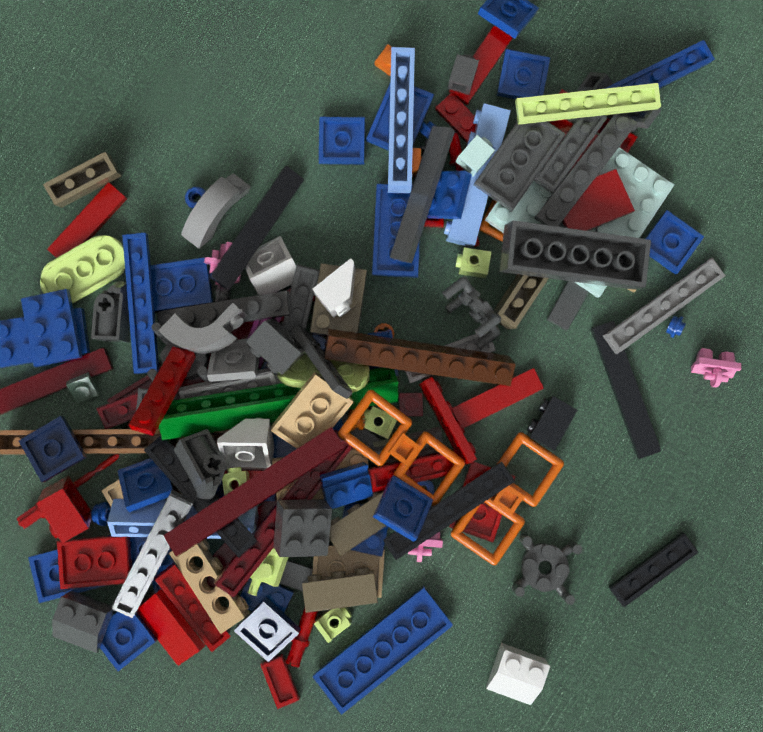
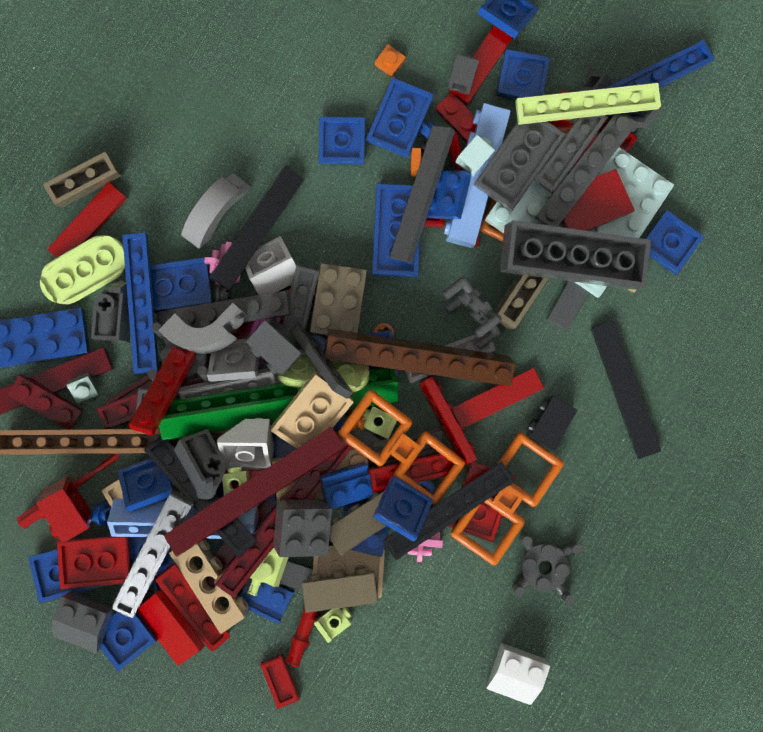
dark blue plate [19,416,87,482] -> none
blue plate [21,289,83,367] -> none
blue plate [185,187,206,209] -> none
plate [234,597,301,662] -> none
white slope [312,258,356,318] -> none
blue plate [312,586,453,715] -> none
light blue brick [388,47,415,193] -> none
dark red plate [399,393,423,416] -> none
yellowish green brick [456,247,491,278] -> none
light grey tile [603,258,726,354] -> none
black tile [608,532,699,607] -> none
blue plate [666,316,686,338] -> none
bright pink hips [691,348,741,388] -> none
none -> dark red plate [8,374,83,430]

